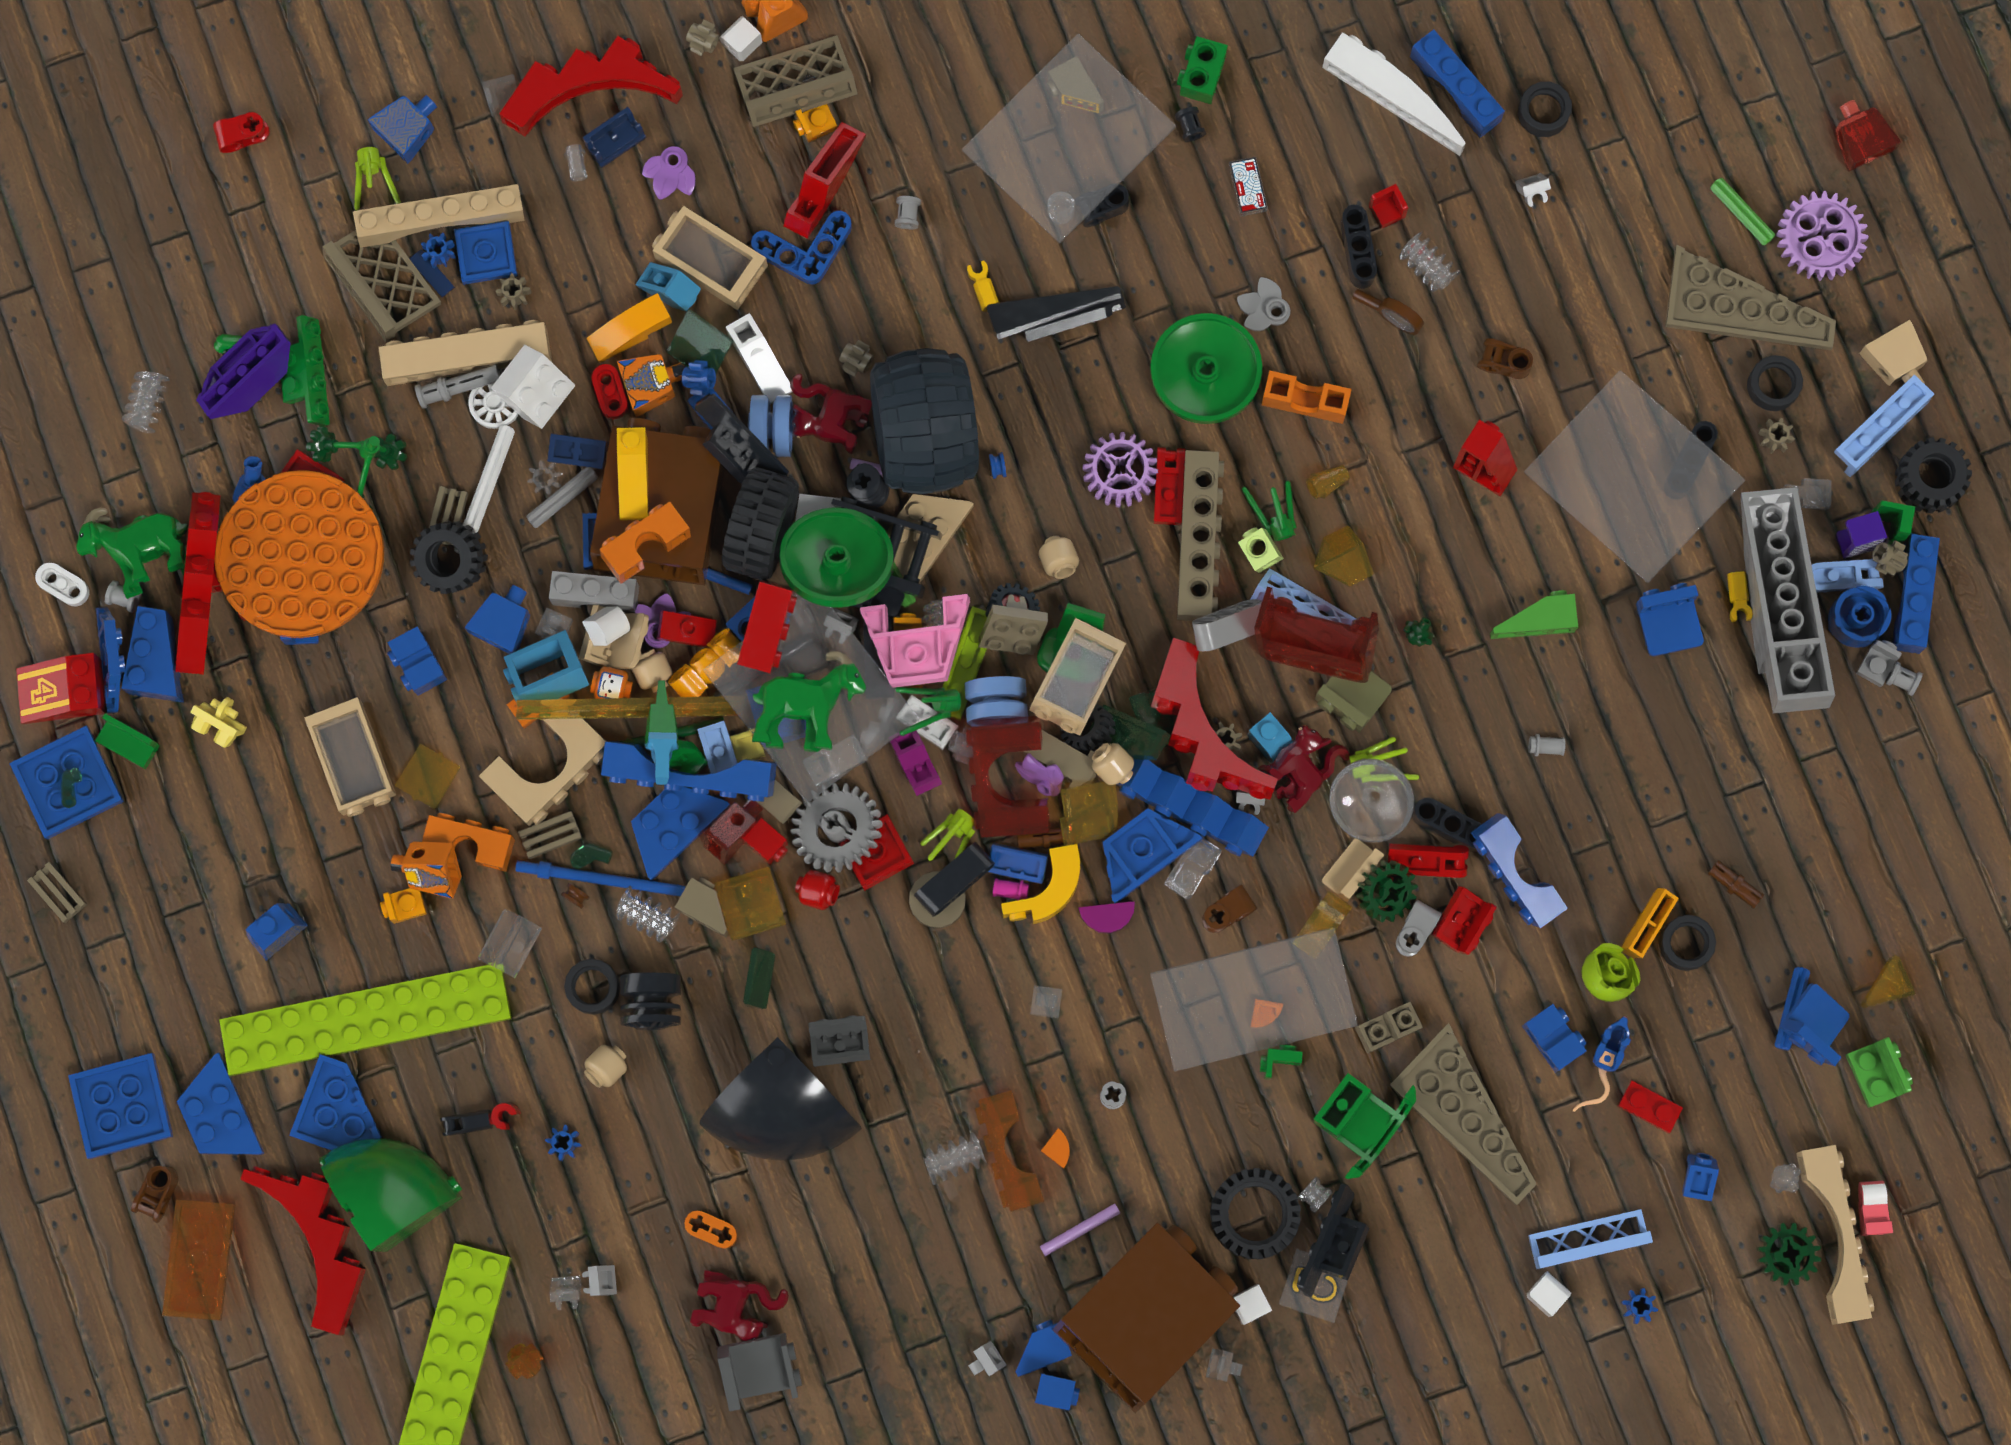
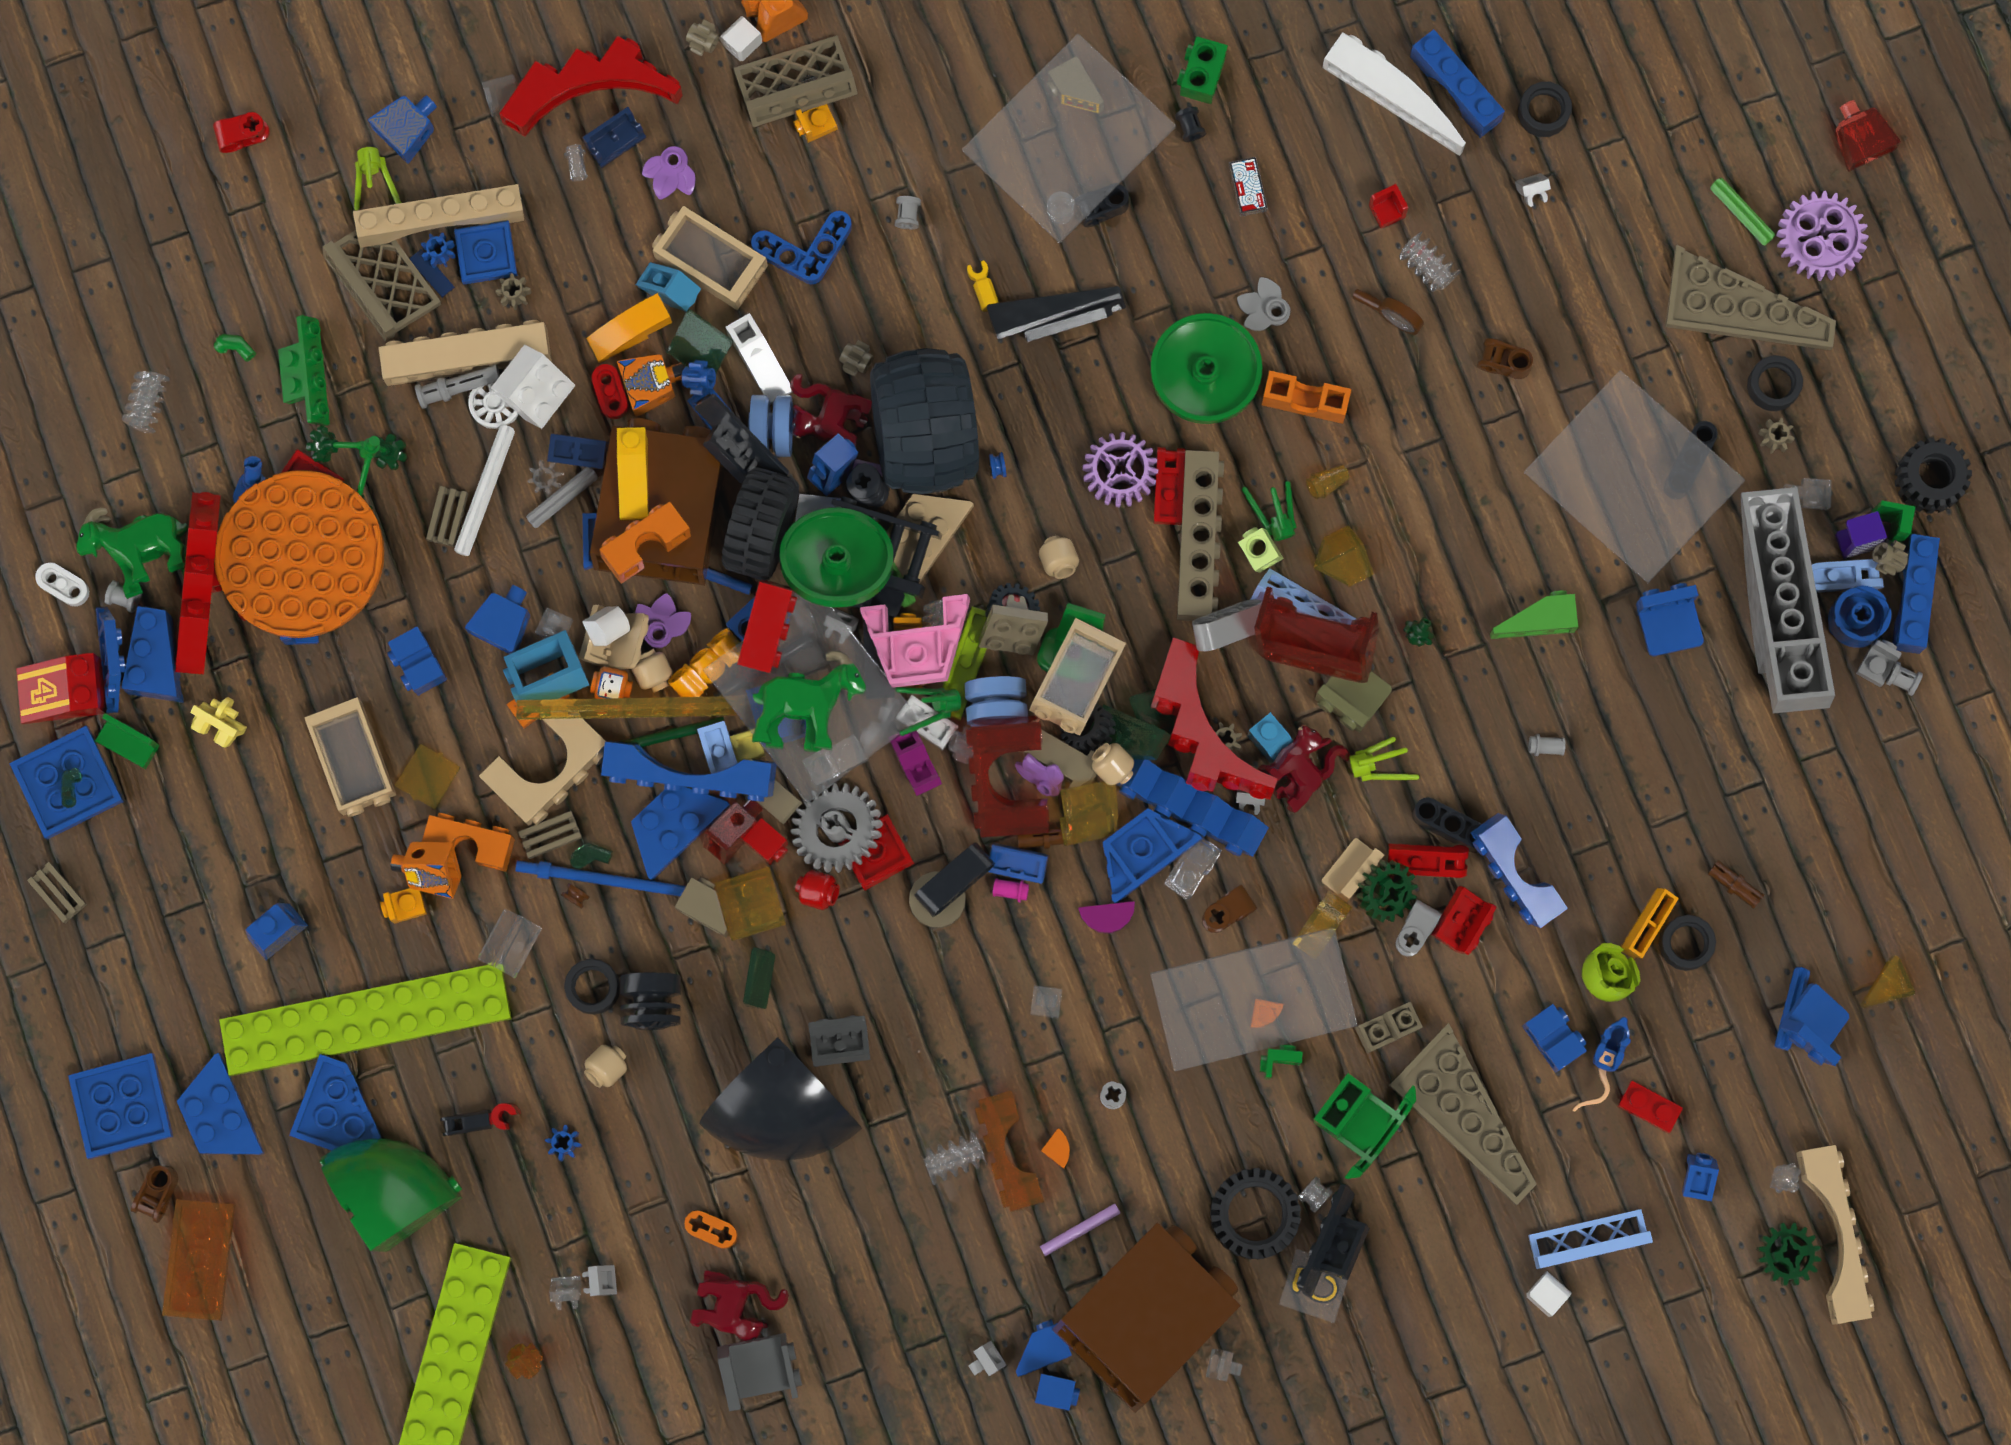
dark purple wedge [196,323,291,419] -> none
red arch [240,1166,366,1336] -> none
black tyre [410,521,488,594] -> none
light grey arch [549,571,639,613] -> none
clear piece [616,886,680,943] -> none
animal [645,680,679,785] -> none
red plate [657,610,717,648] -> none
green bracket [669,740,708,774] -> none
red slope [783,122,866,239] -> none
lime plant [920,809,976,861] -> none
yellow arch [1001,844,1080,924] -> none
white piece [1233,1284,1272,1325] -> none
clear dish [1329,759,1414,842] -> none
black beam [1341,204,1377,289] -> none
red wedge [1453,419,1518,497] -> none
blue gear [1621,1288,1658,1324] -> none
yellow bar [1727,571,1753,622] -> none
light blue fence [1834,375,1934,477] -> none
bright green bracket [1846,1037,1913,1108] -> none
coral leg [1858,1180,1893,1236] -> none
tan torso [1860,320,1927,386] -> none
none -> blue brick [807,433,858,496]

